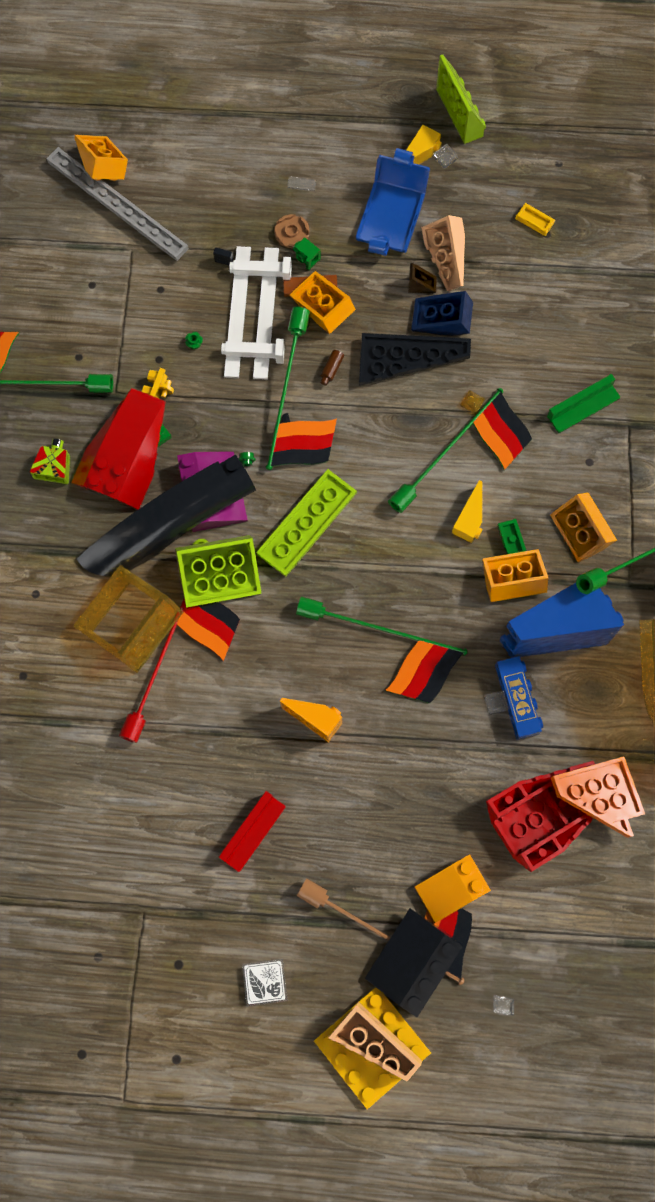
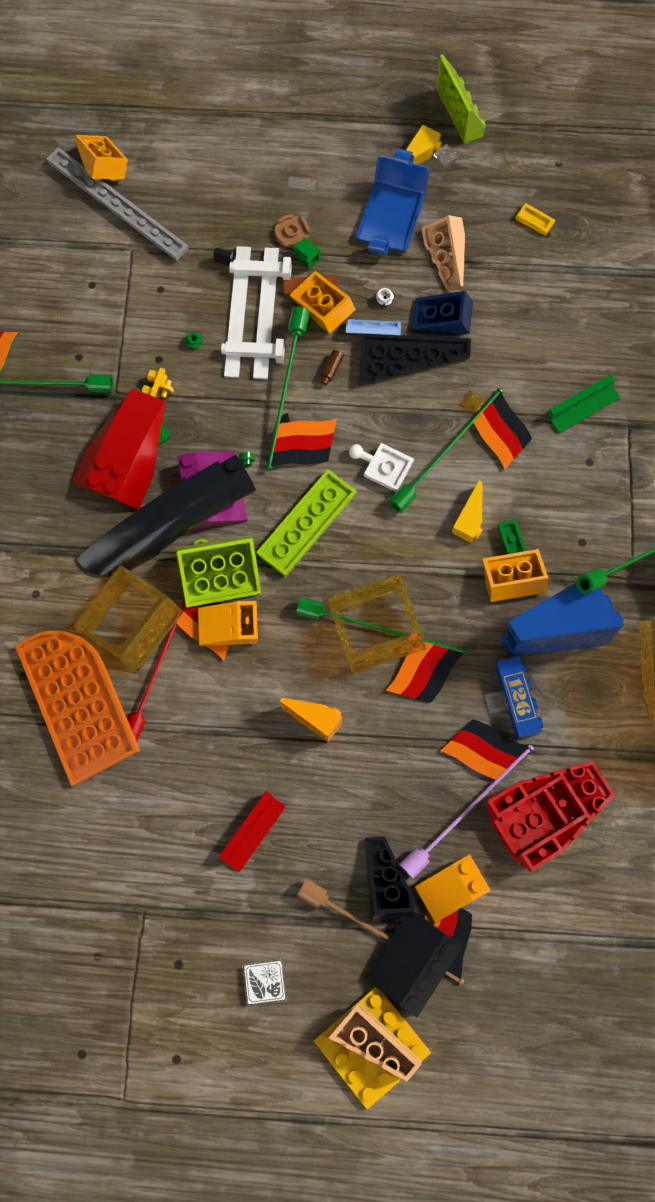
torso [30,439,70,484] -> none
dark brown slope [408,263,437,294] -> none
clear slope [493,995,514,1016] -> none
light orange slope [550,493,617,562] -> none
wing [551,757,645,838] -> none
none -> orange plate [15,630,140,786]
none -> light orange slope [198,601,258,646]
none -> clear yellow windscreen [327,574,426,673]
none -> light blue tile [346,319,401,335]
none -> white plate [349,443,414,492]
none -> black wedge [365,837,415,923]
none -> white plate [376,288,394,305]
none -> flag [398,719,534,880]

